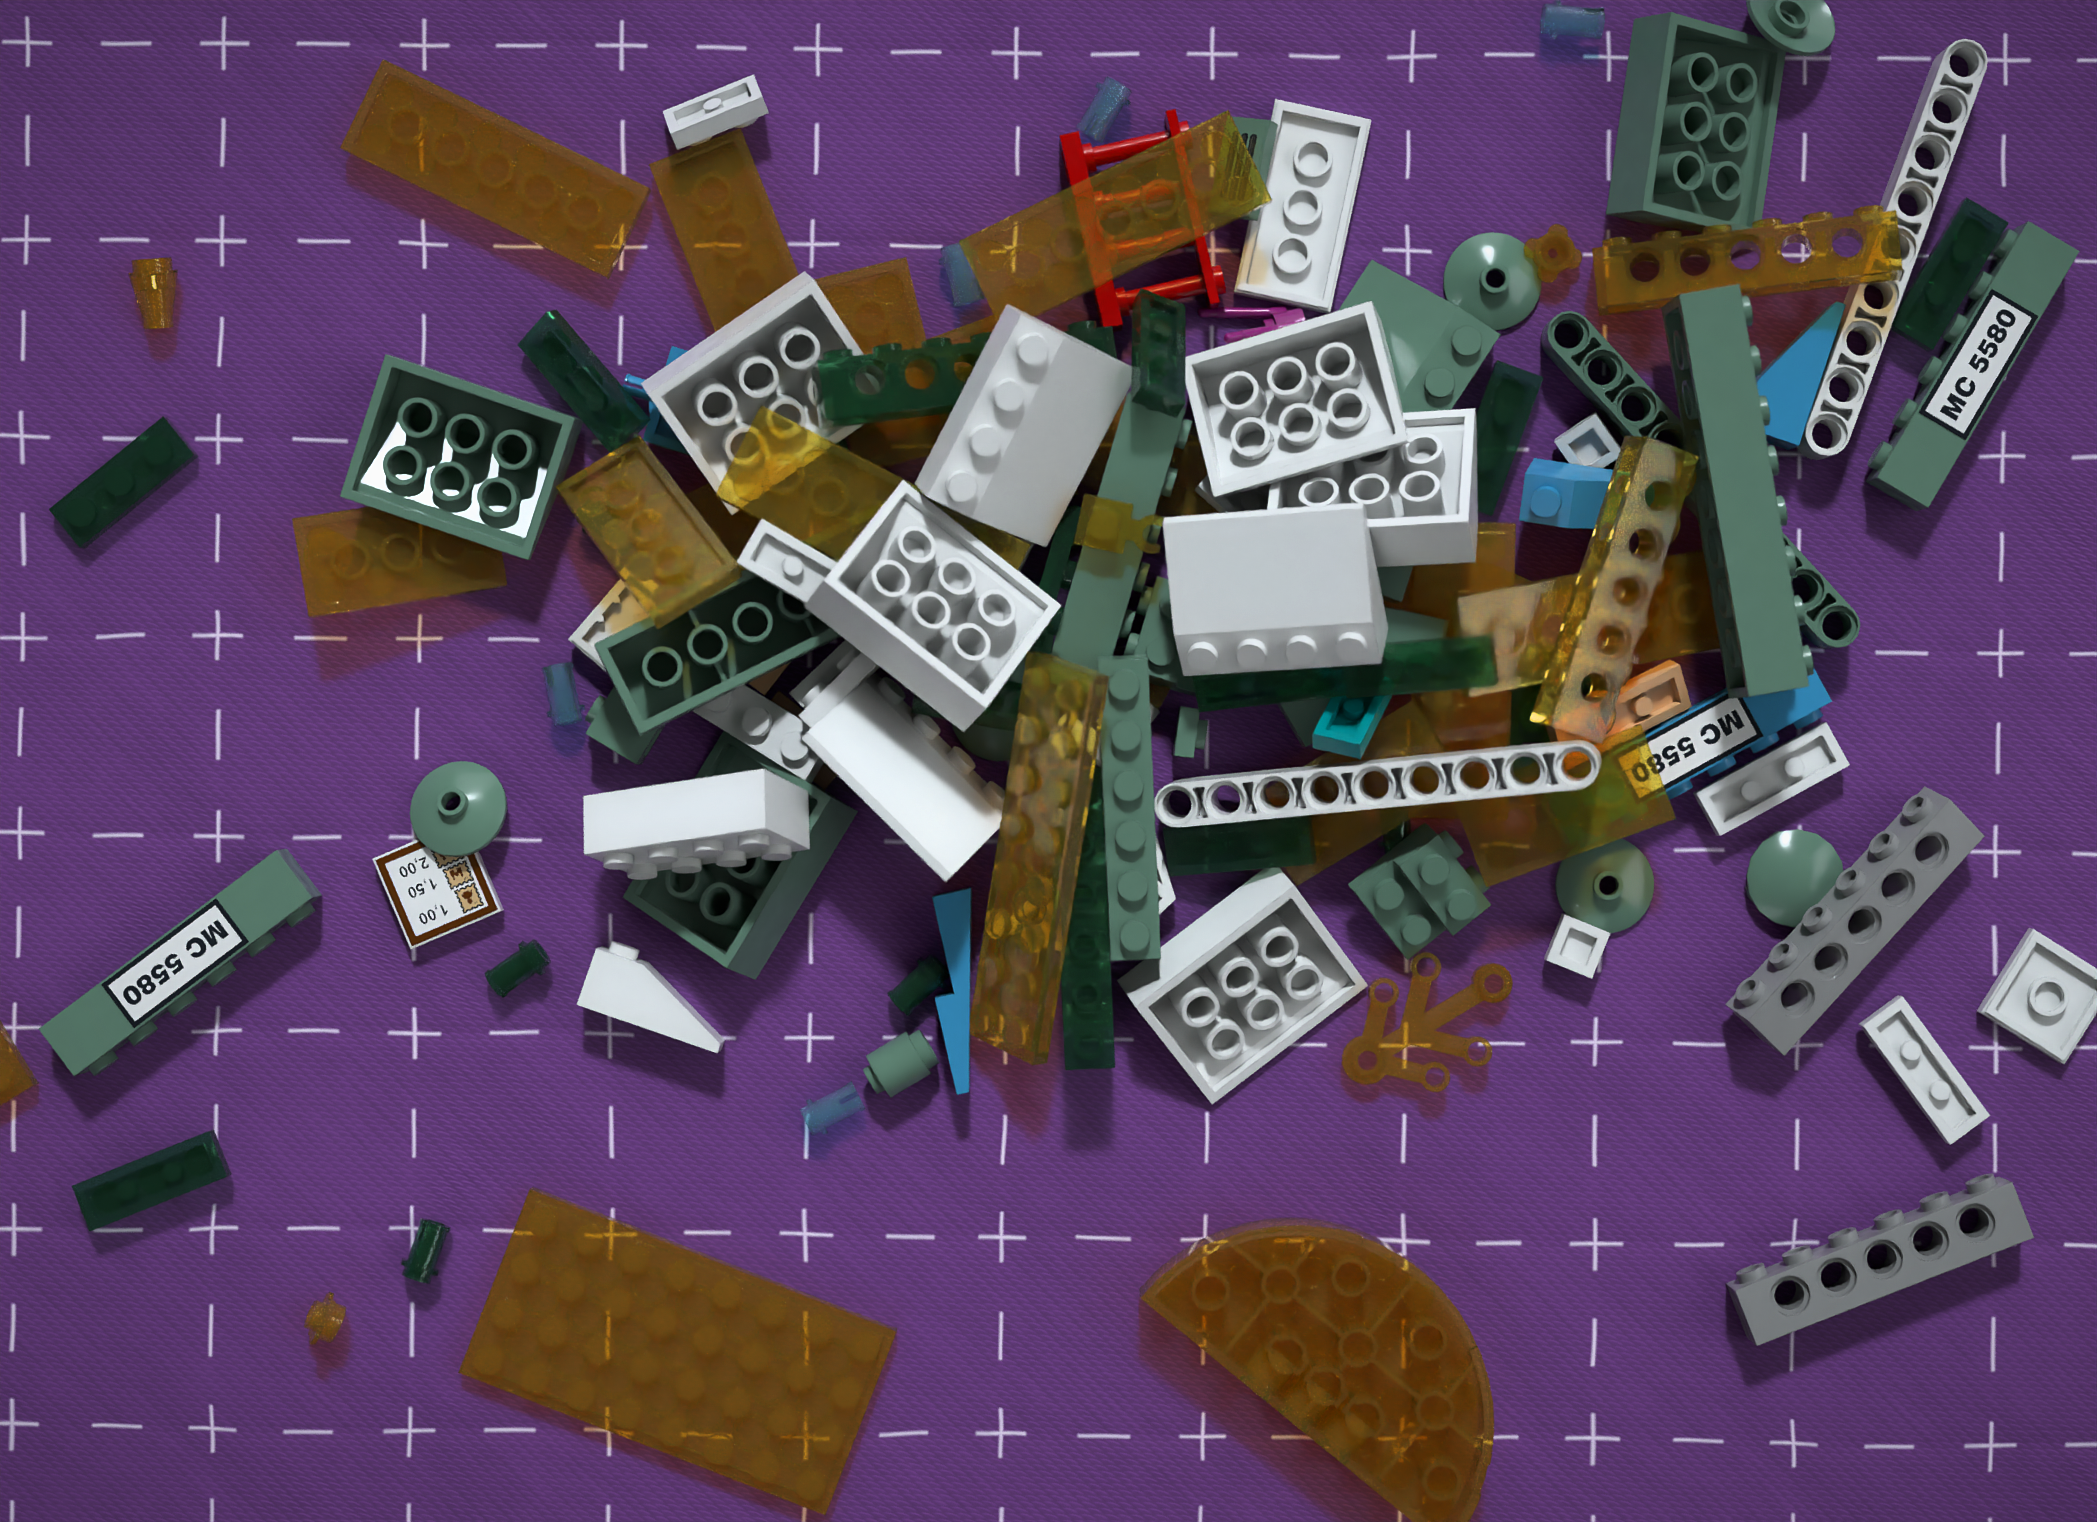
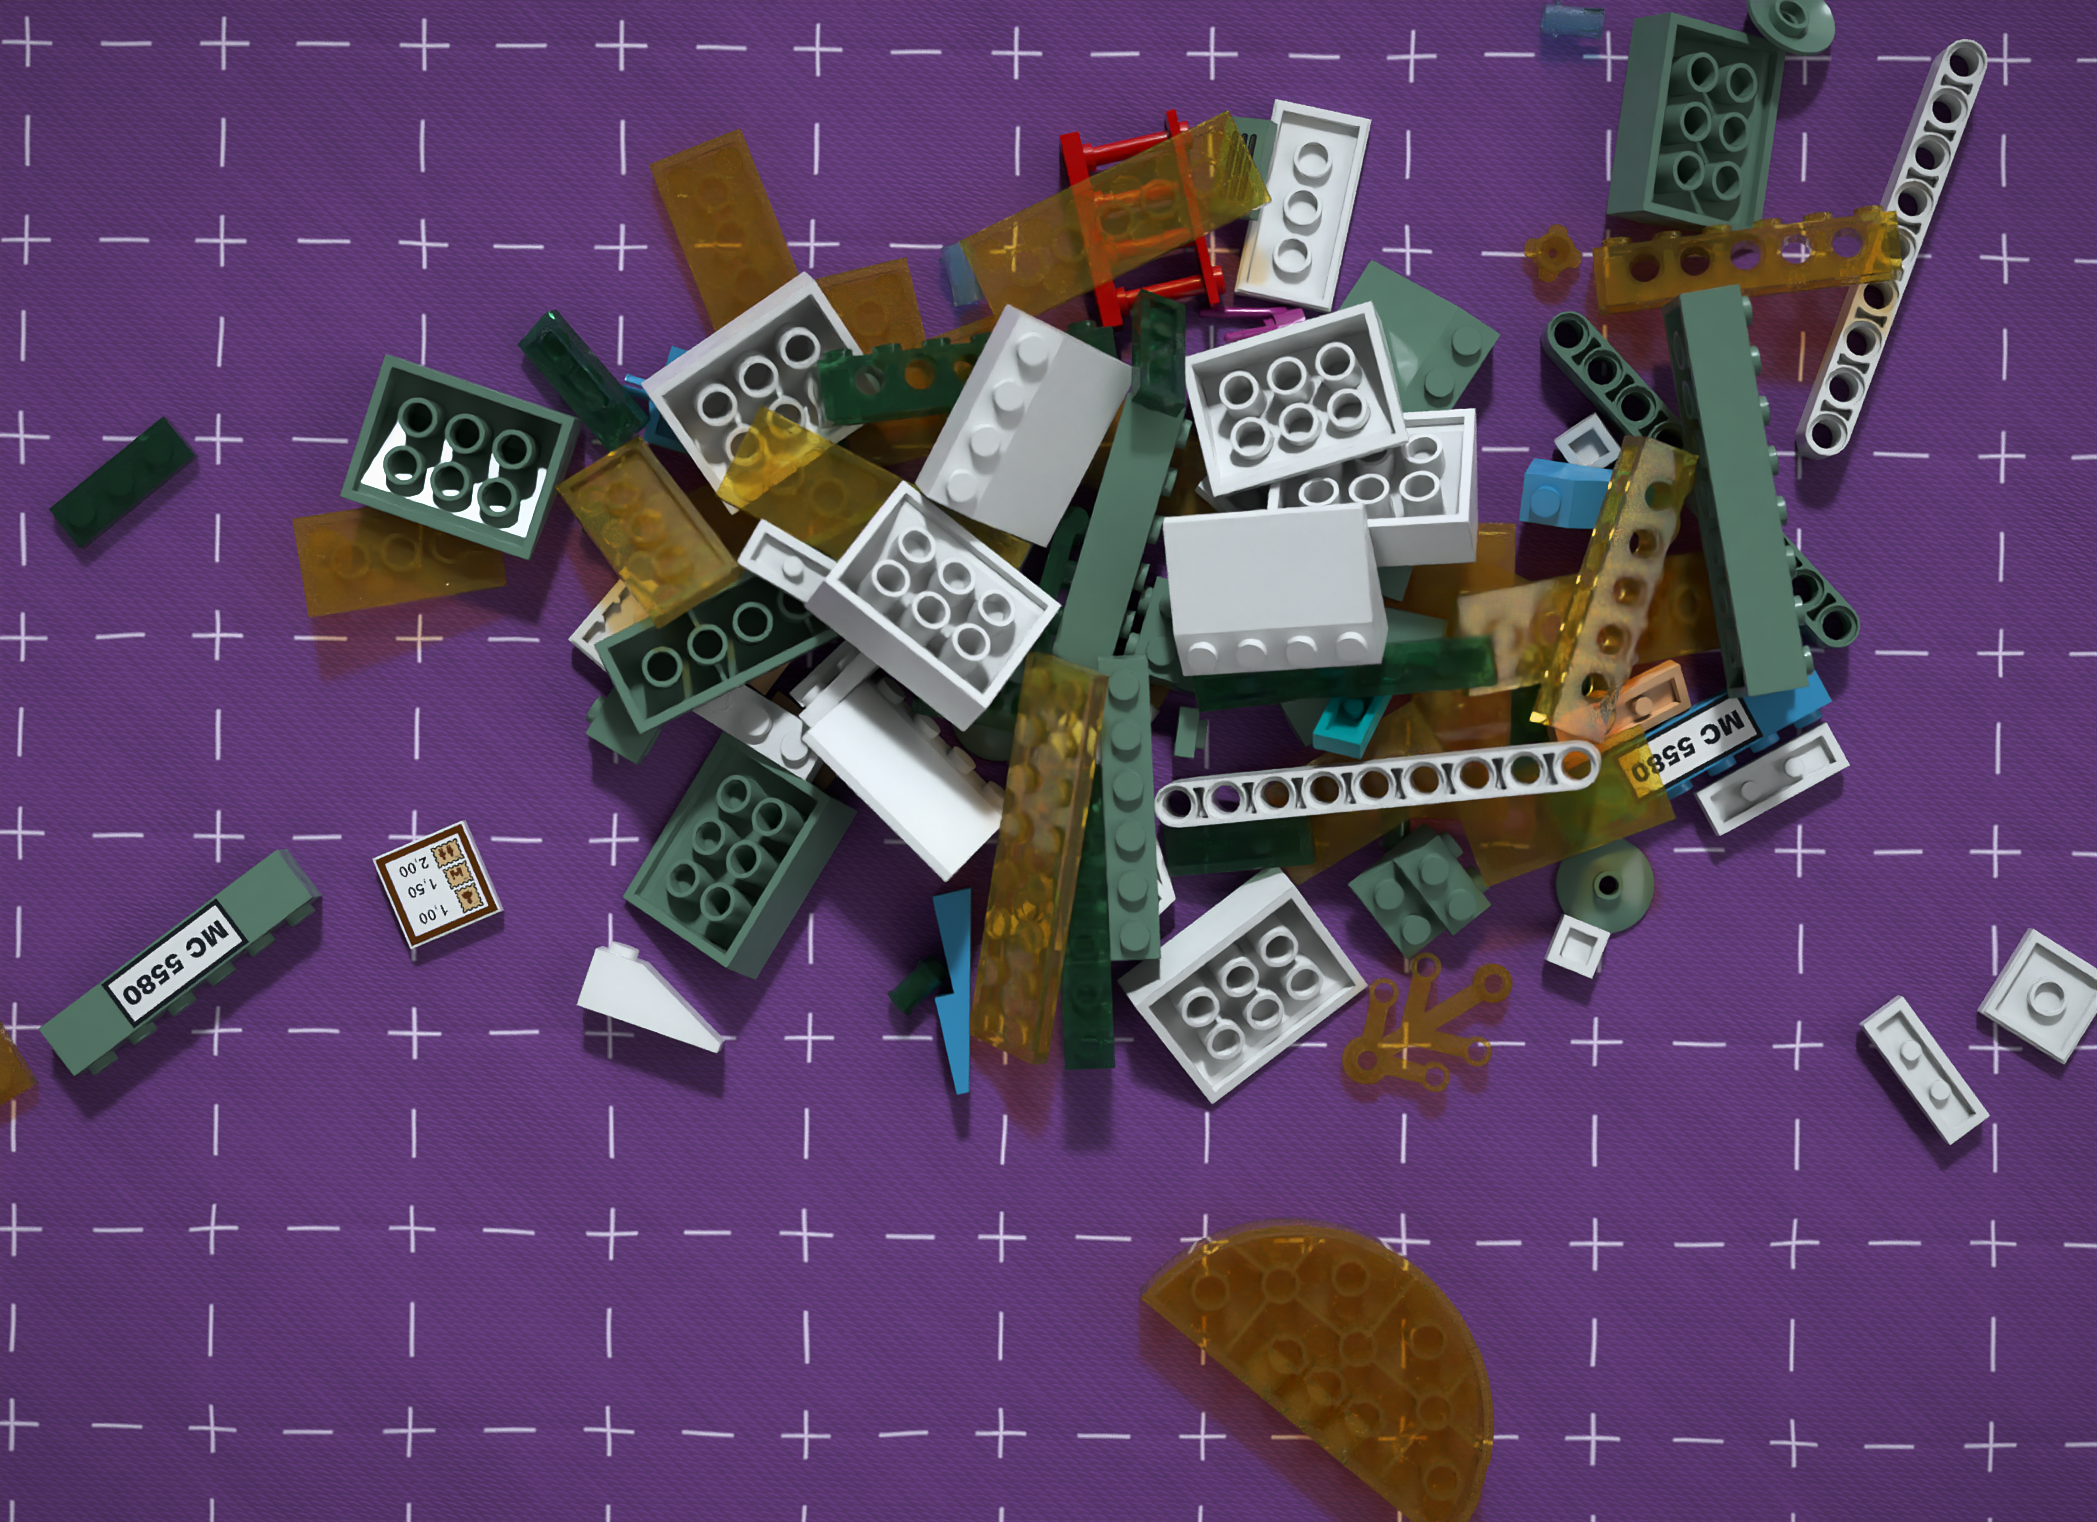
clear green plate [72,1129,232,1231] -> none
clear yellow cone [128,257,178,329] -> none
clear yellow plate [304,1292,346,1345] -> none
clear yellow plate [340,59,652,279] -> none
pin [400,1217,451,1284] -> none
sand green dish [410,761,507,857] -> none
clear yellow plate [458,1187,897,1515] -> none
clear green pin [484,939,551,998] -> none
clear light blue pin [541,662,586,727] -> none
white brick [583,769,810,880] -> none
white plate [663,74,769,150] -> none
clear light blue pin [799,1081,866,1135] -> none
sand green brick [863,1029,940,1098] -> none
clear yellow plate [1074,493,1164,554] -> none
clear light blue pin [1076,76,1132,144] -> none
sand green dish [1443,232,1542,331] -> none
clear green plate [1476,360,1544,517] -> none
light grey brick [1725,786,1985,1056] -> none
light grey brick [1726,1173,2034,1346] -> none
sand green dish [1746,829,1843,927] -> none
dark azure slope [1756,301,1846,450] -> none
sand green brick [1866,221,2079,511] -> none
clear green plate [1890,197,2009,352] -> none

